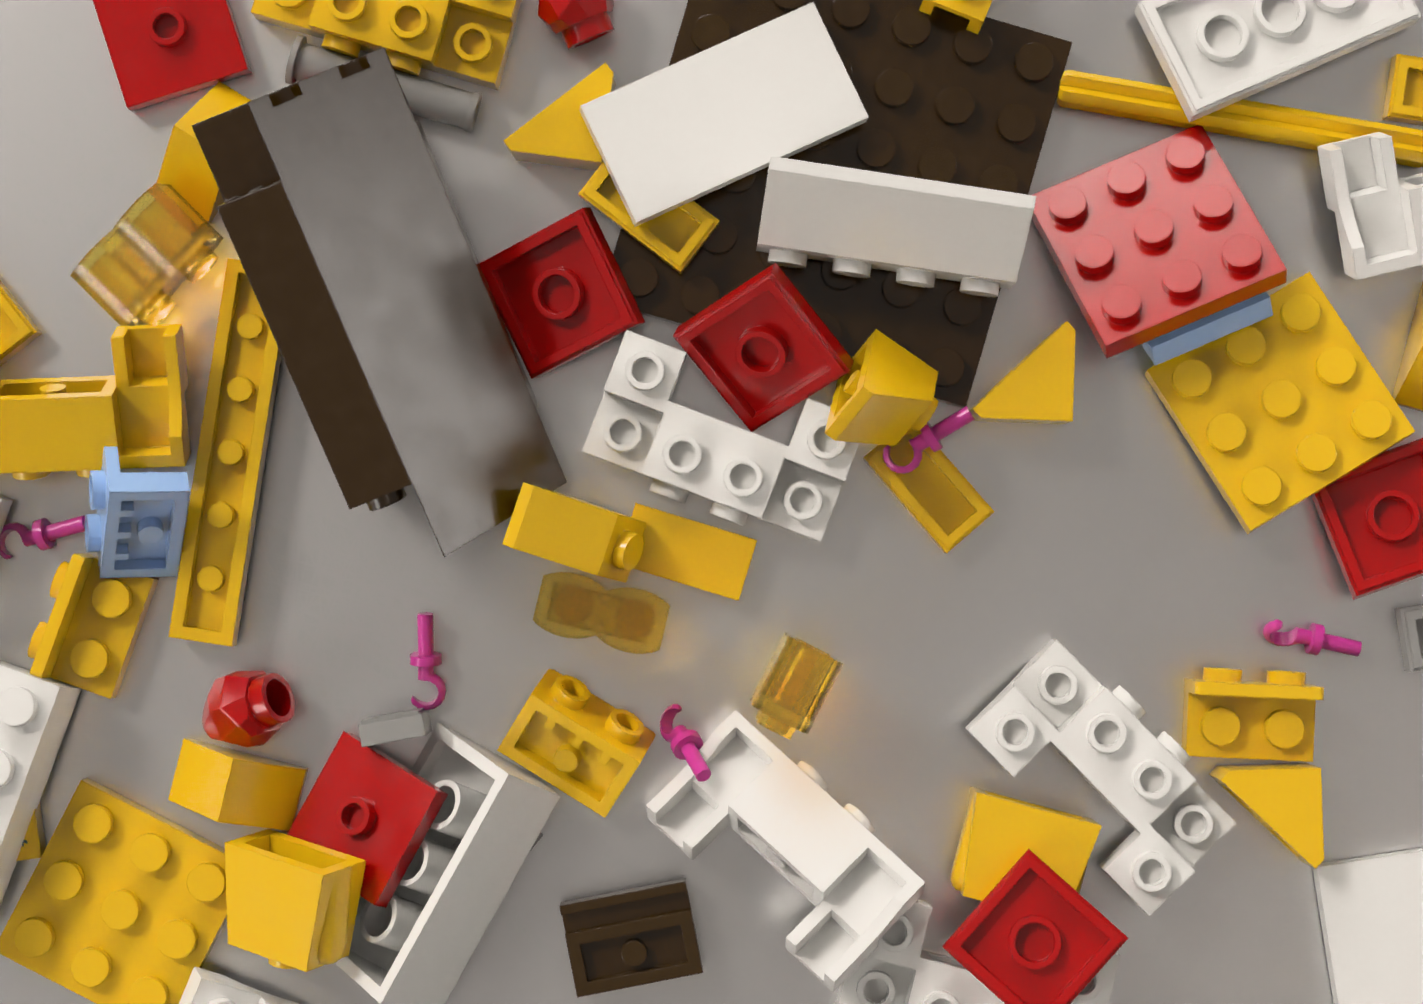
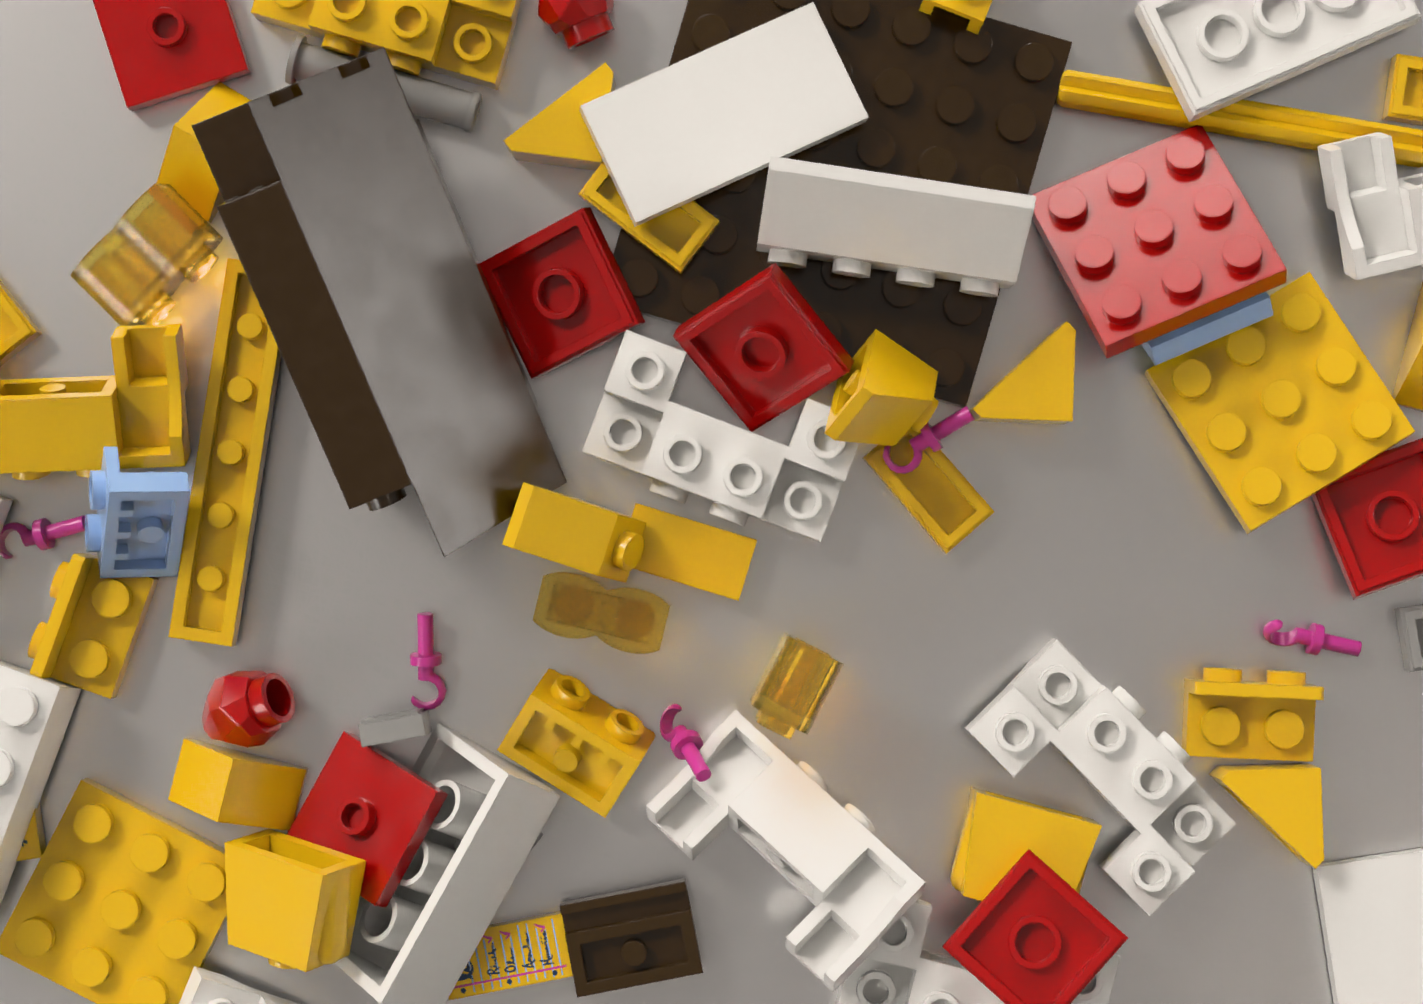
none -> yellow tile [449,911,573,1000]

